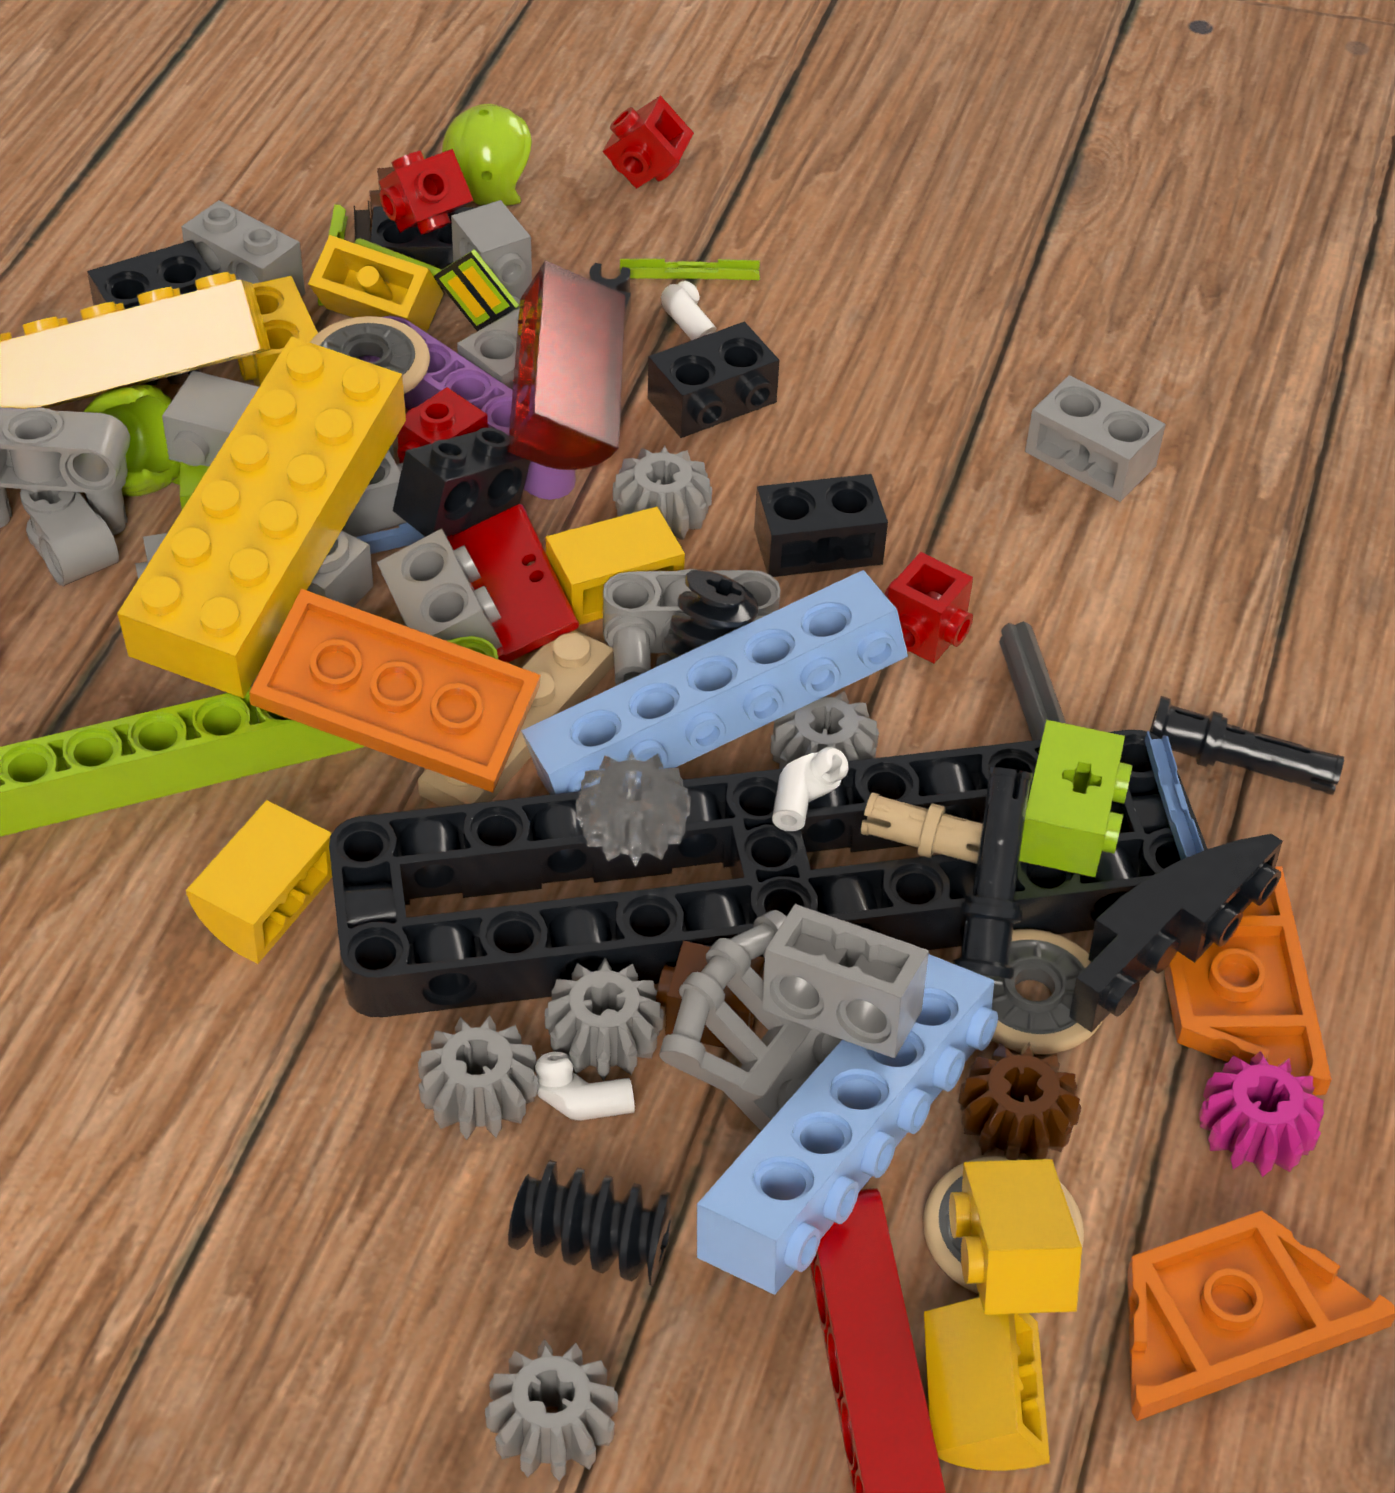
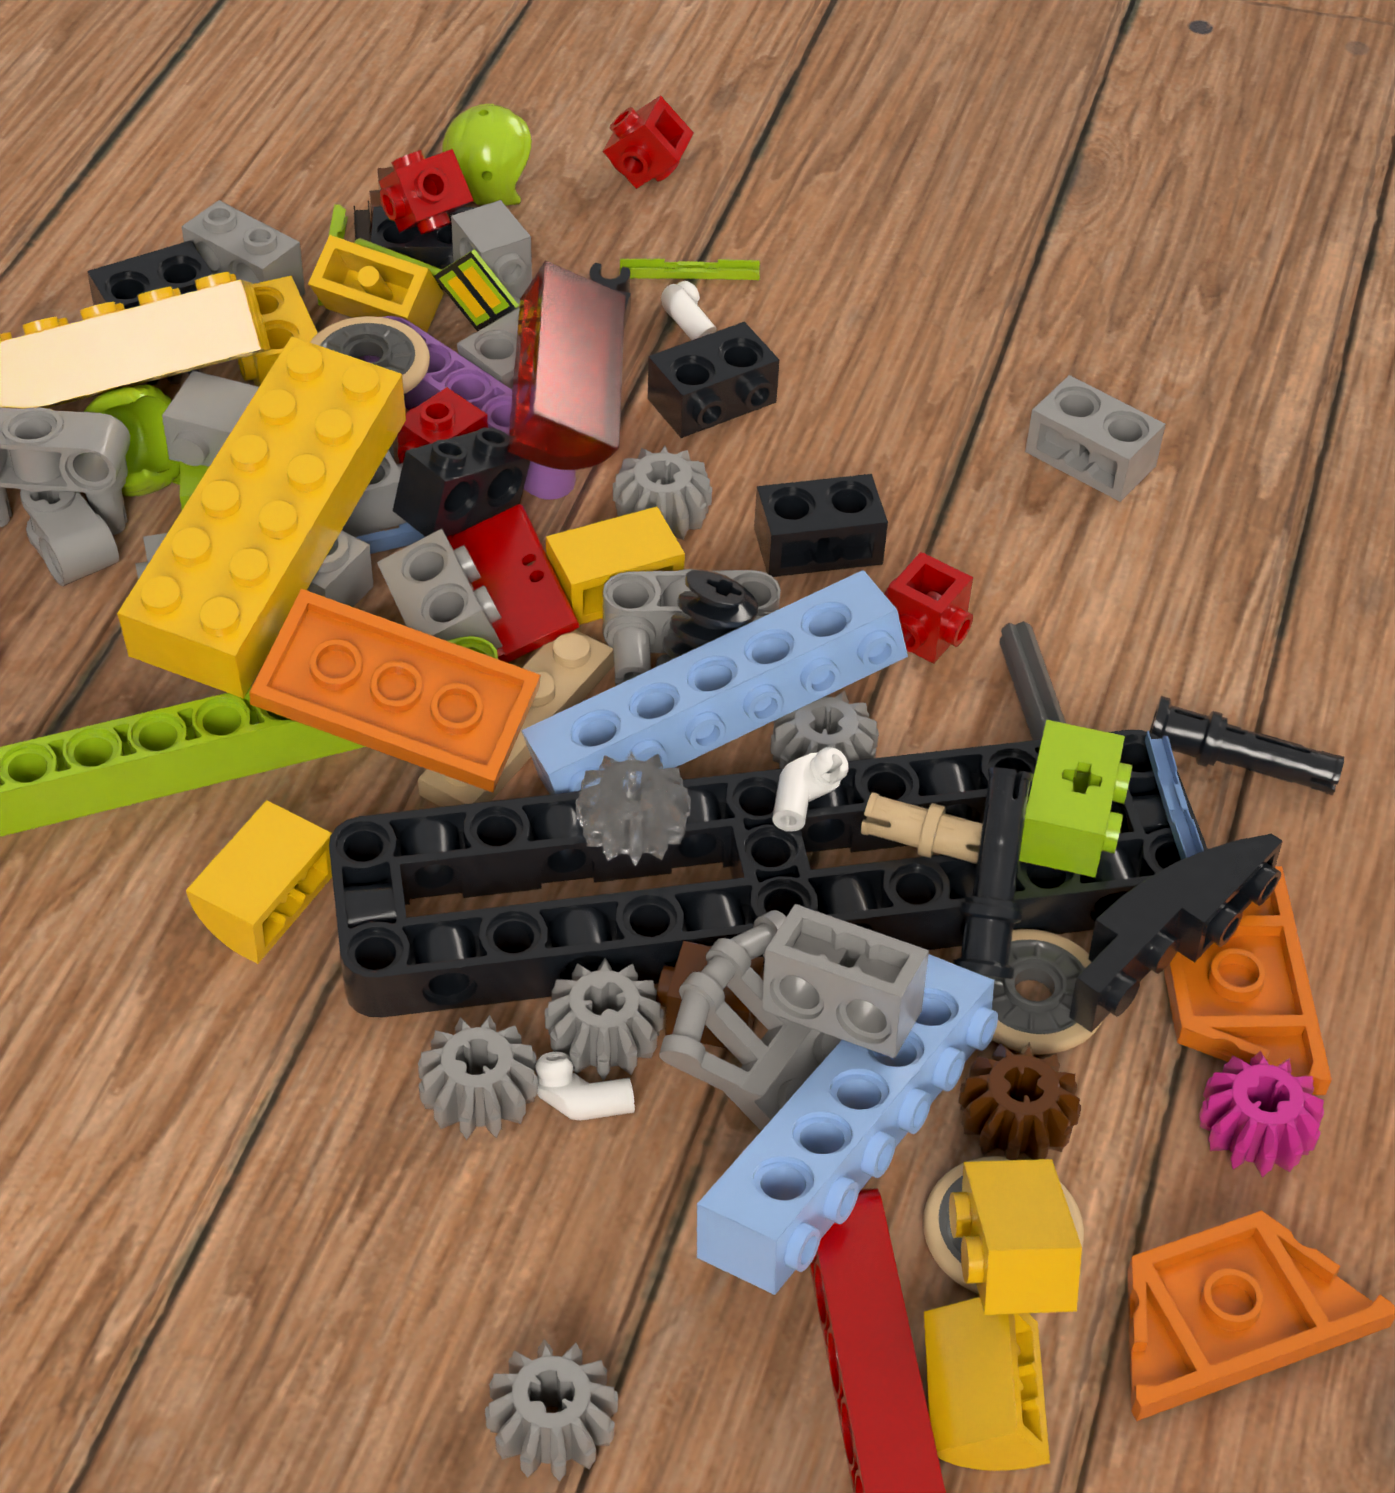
black piece [508,1160,672,1287] -> none

